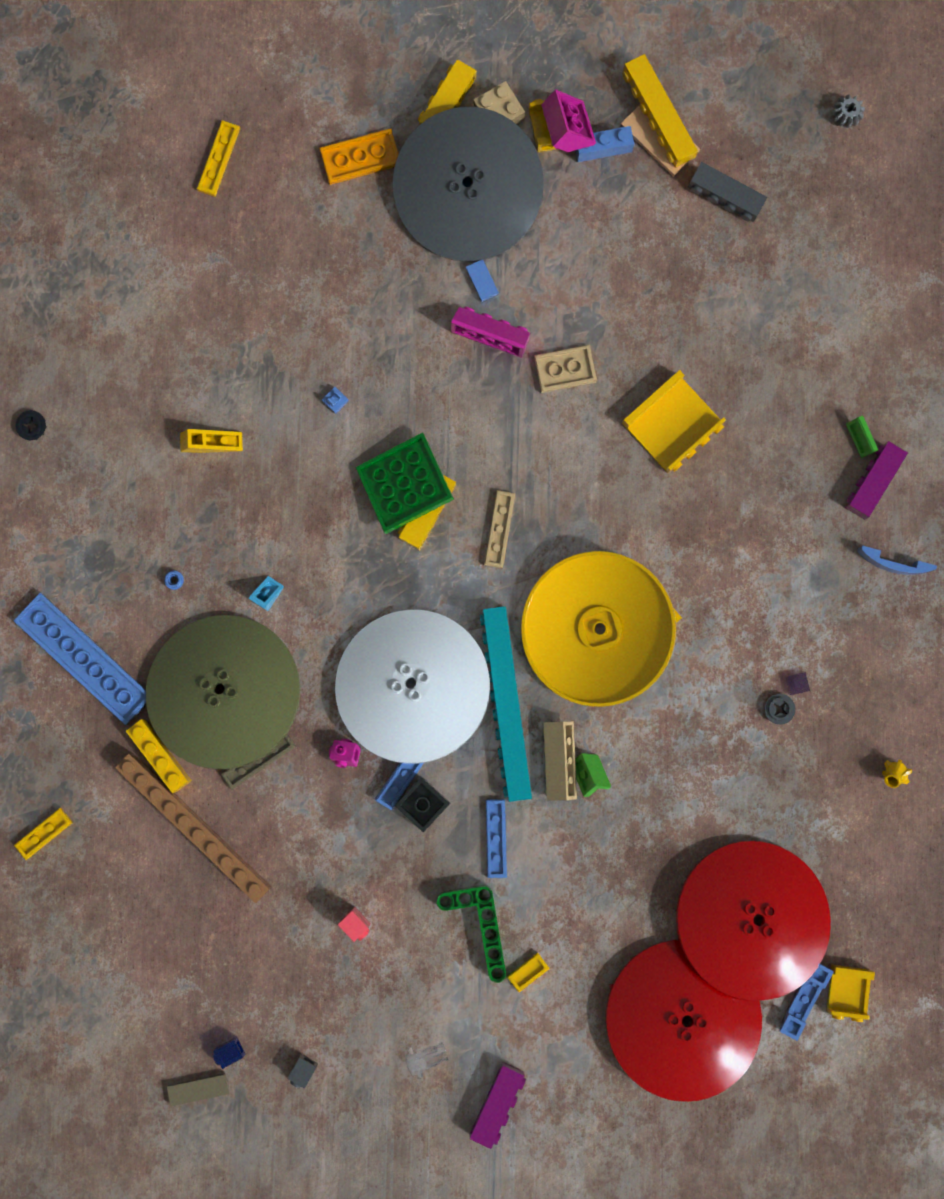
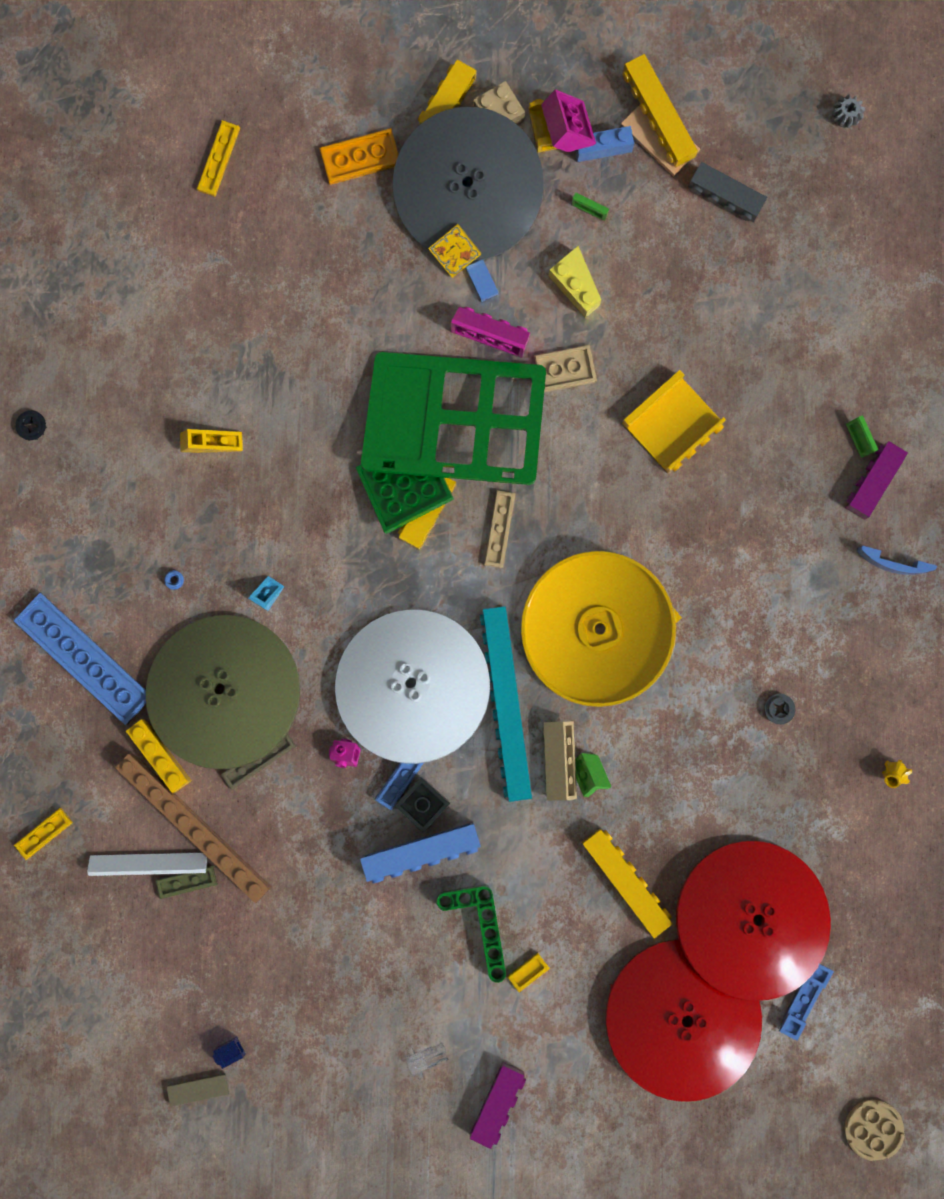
dark grey brick [288,1054,318,1089] -> none
medium blue tile [322,387,349,414] -> none
coral brick [338,907,371,942] -> none
medium blue tile [486,799,507,878] -> none
clear purple plate [786,672,810,695] -> none
yellow panel [826,964,875,1022] -> none
none -> white tile [87,853,207,876]
none -> olive tile [156,866,218,899]
none -> medium blue brick [360,822,481,884]
none -> green door [361,352,546,485]
none -> yellow tile [428,224,482,278]
none -> light yellow wedge [549,246,601,318]
none -> bright green tile [571,192,609,221]
none -> yellow brick [581,828,672,938]
none -> tan tile [844,1099,905,1161]

